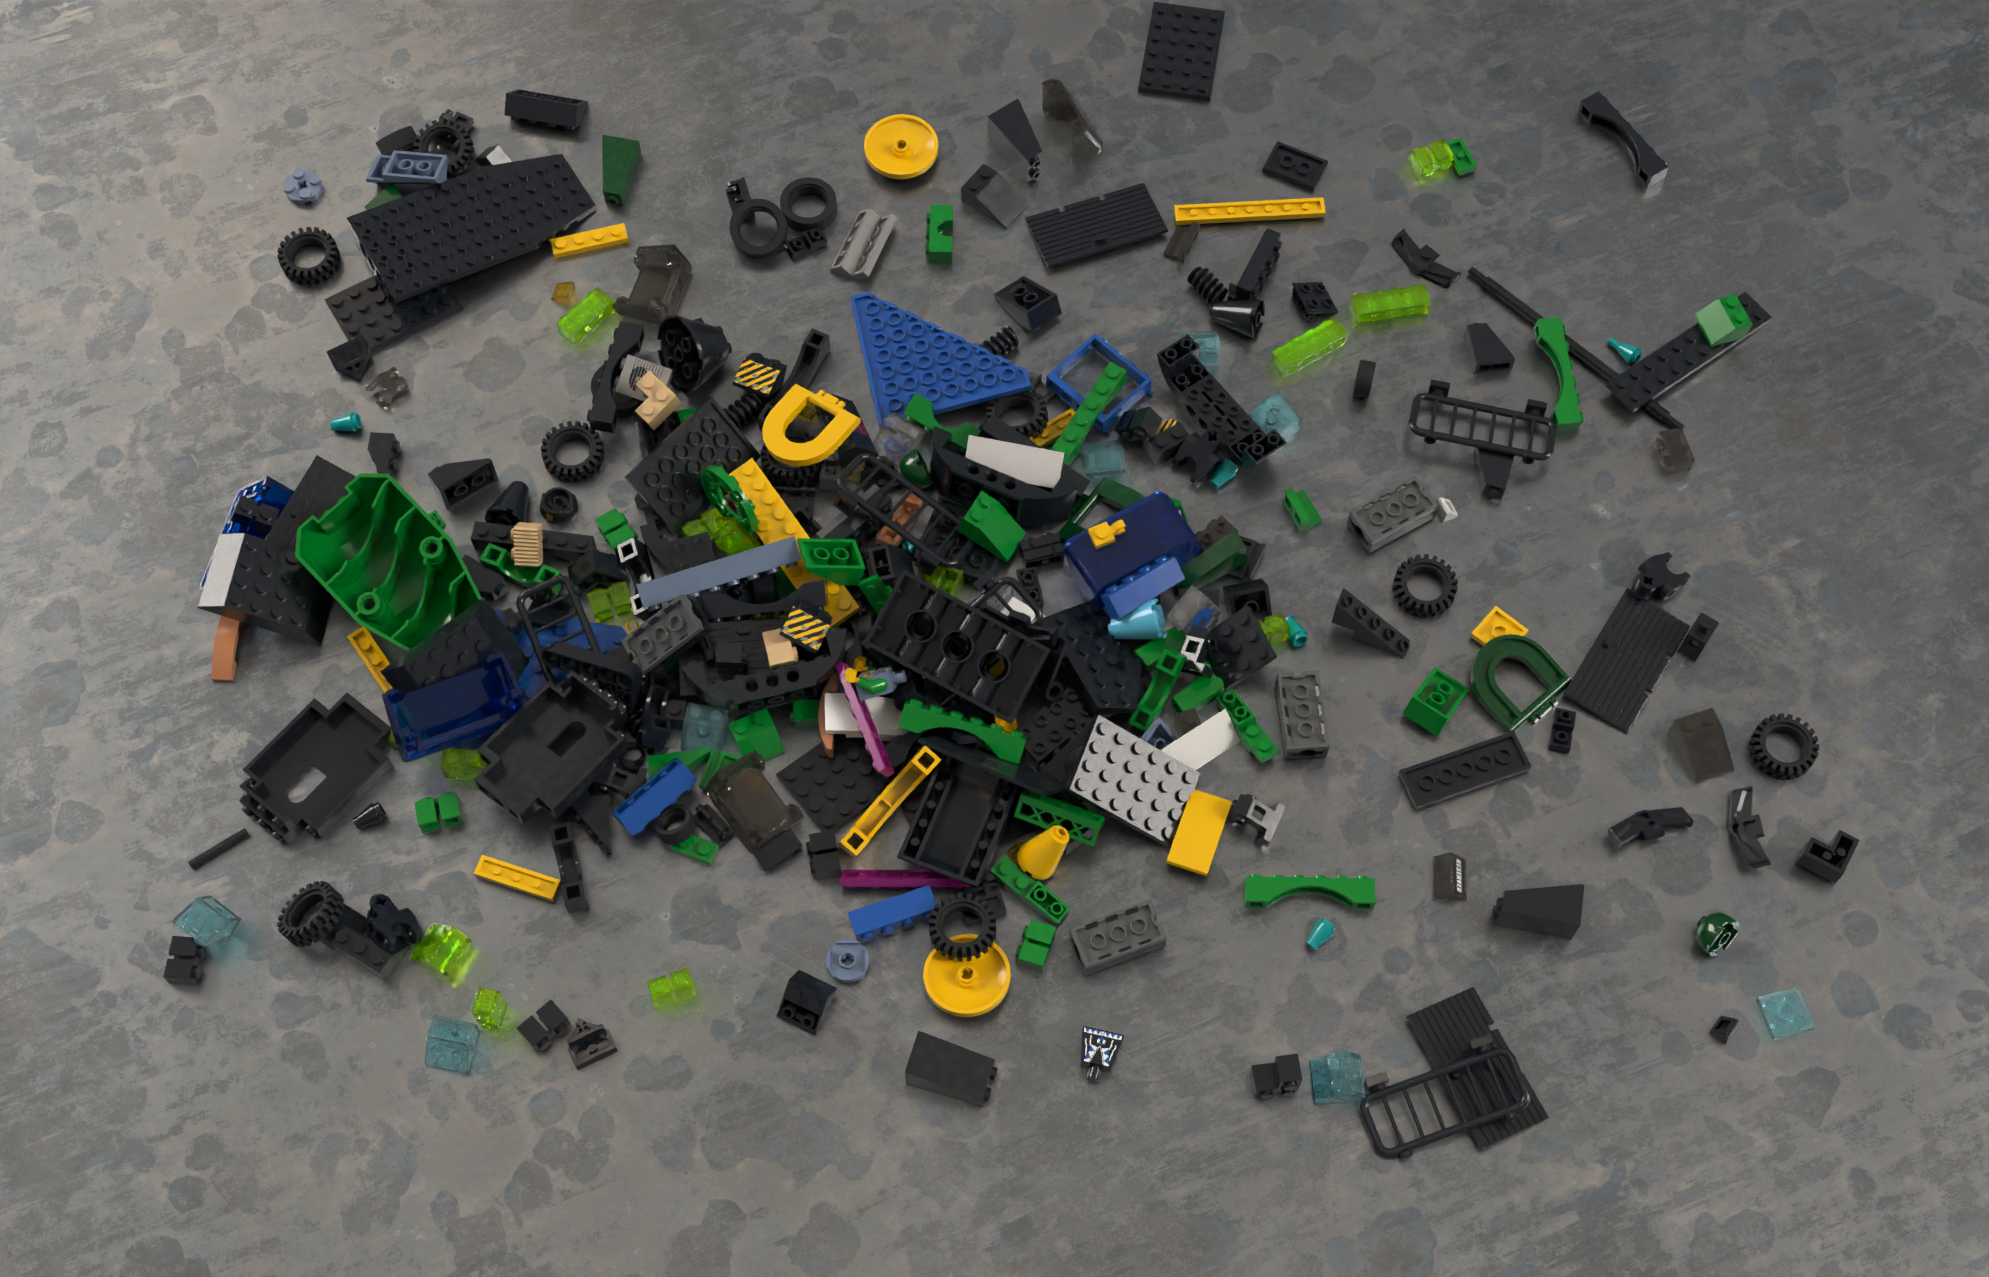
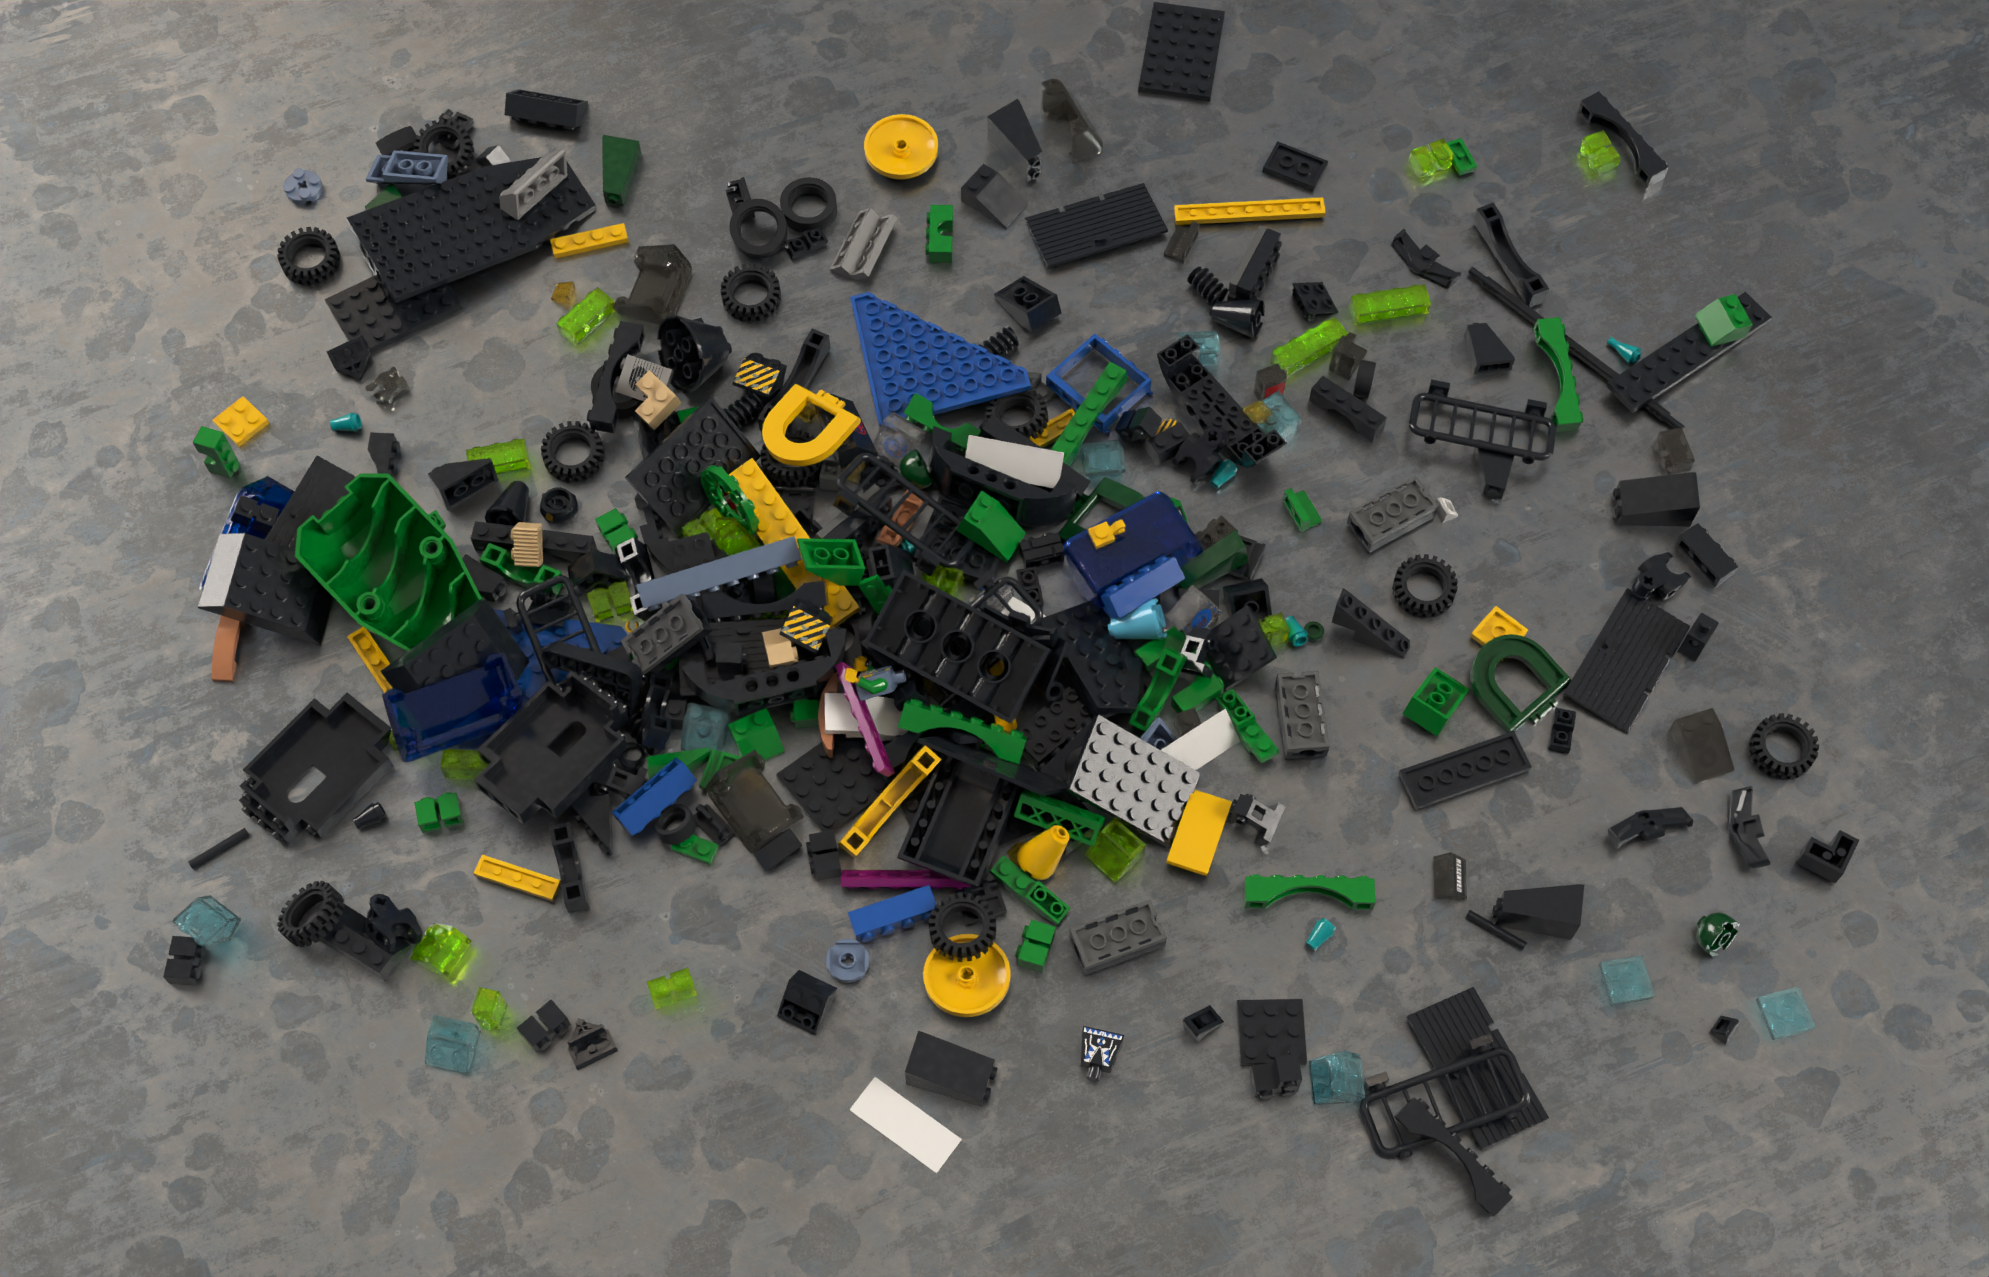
none -> green arch [193,426,239,479]
none -> yellow plate [212,396,269,447]
none -> clear neon green brick [466,438,531,475]
none -> light grey slope [499,149,567,220]
none -> black tyre [720,263,781,322]
none -> white sticker [850,1077,962,1173]
none -> clear neon green slope [1085,818,1146,882]
none -> black slope [1183,1005,1224,1043]
none -> black plate [1236,999,1307,1066]
none -> clear yellow slope [1243,401,1272,424]
none -> clear smoke brick [1253,363,1287,407]
none -> dark green tile [1304,621,1324,643]
none -> black arch [1309,376,1387,443]
none -> clear smoke panel [1329,332,1367,380]
none -> black arch [1394,1097,1513,1217]
none -> black bar [1466,910,1527,950]
none -> black arch [1473,202,1549,308]
none -> clear neon green piece [1580,130,1621,176]
none -> clear light blue plate [1599,955,1655,1006]
none -> black slope [1613,472,1700,527]
none -> black brick [1675,523,1738,588]

